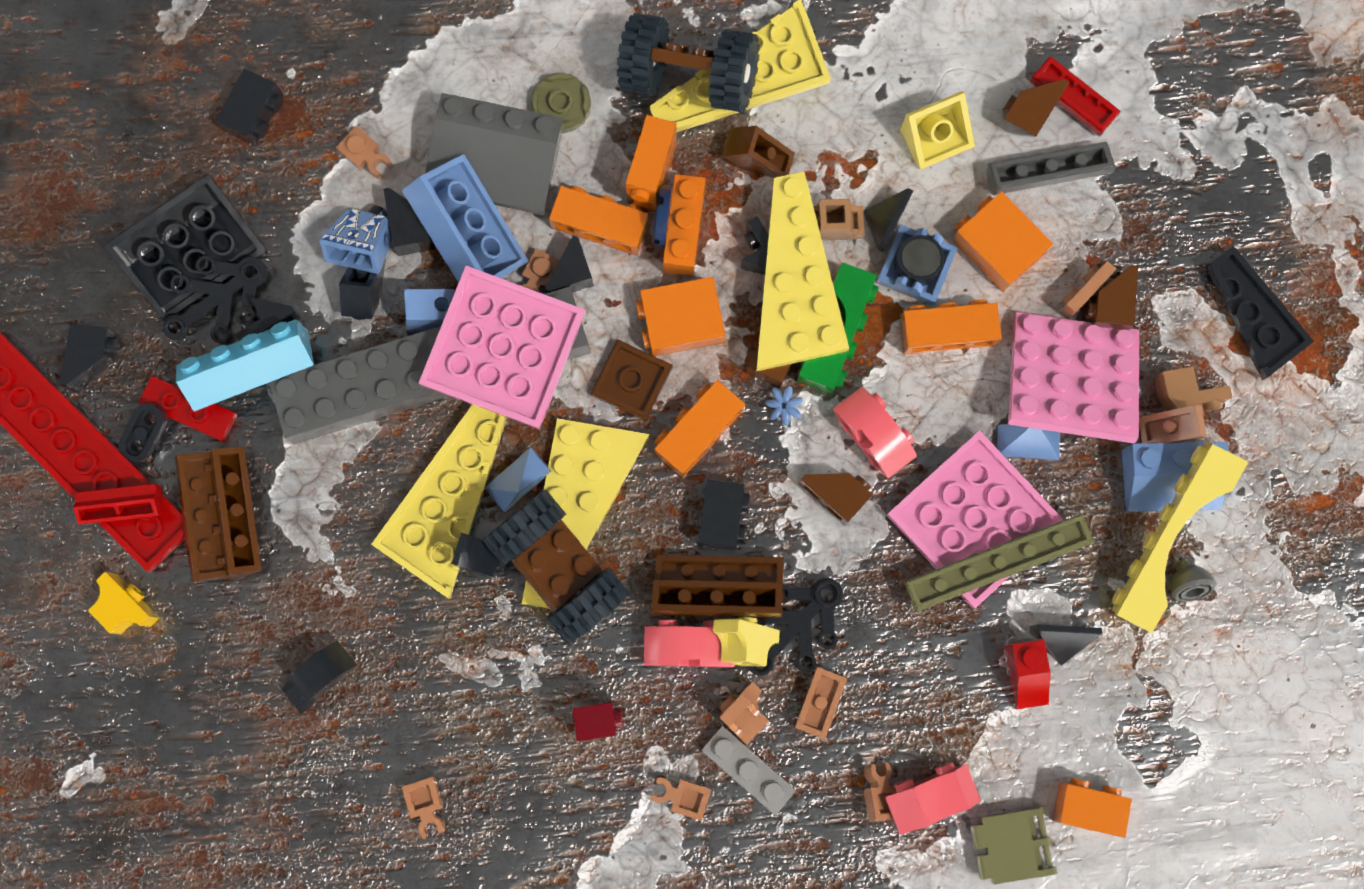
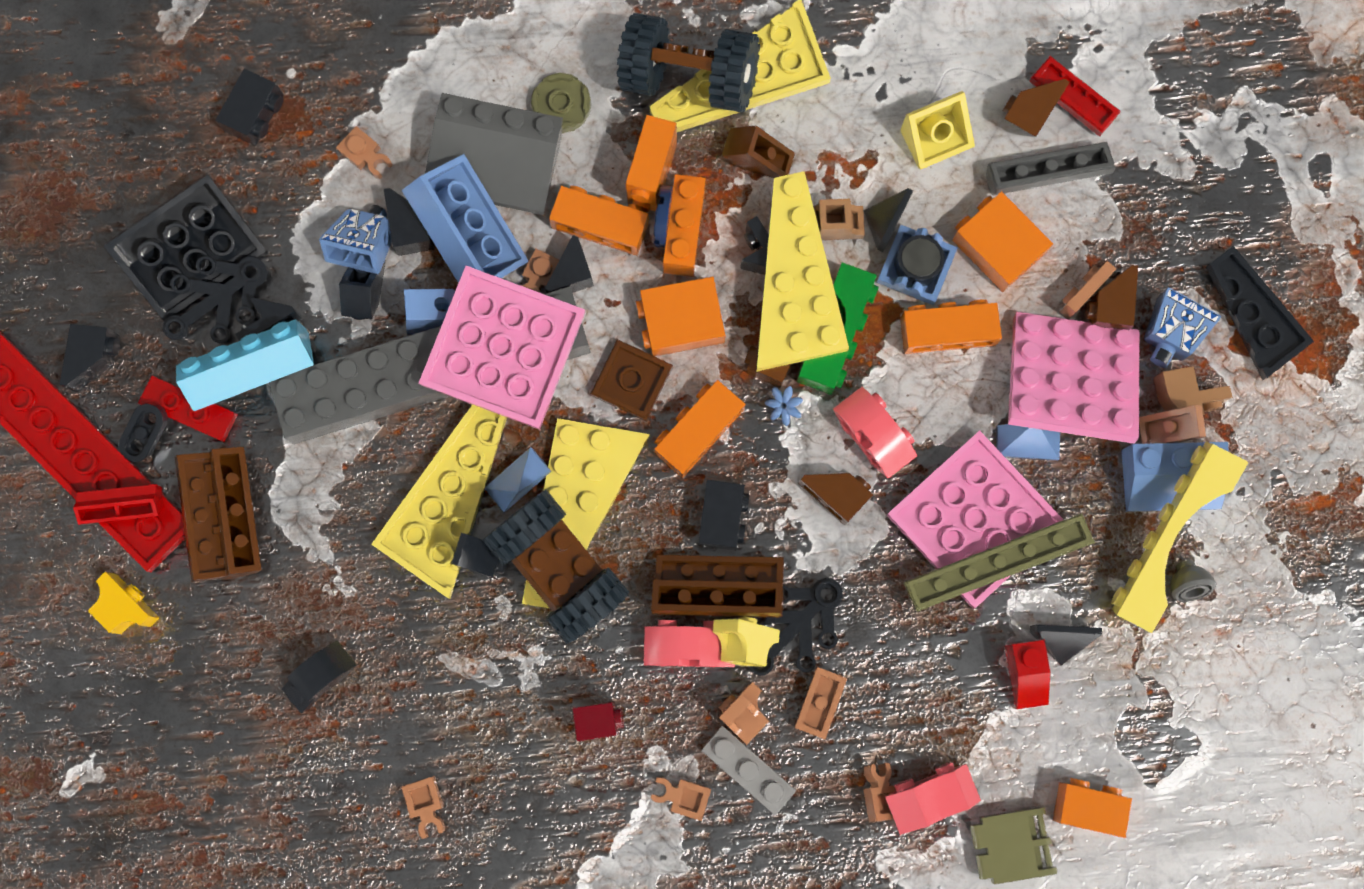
none -> torso [1144,287,1221,368]

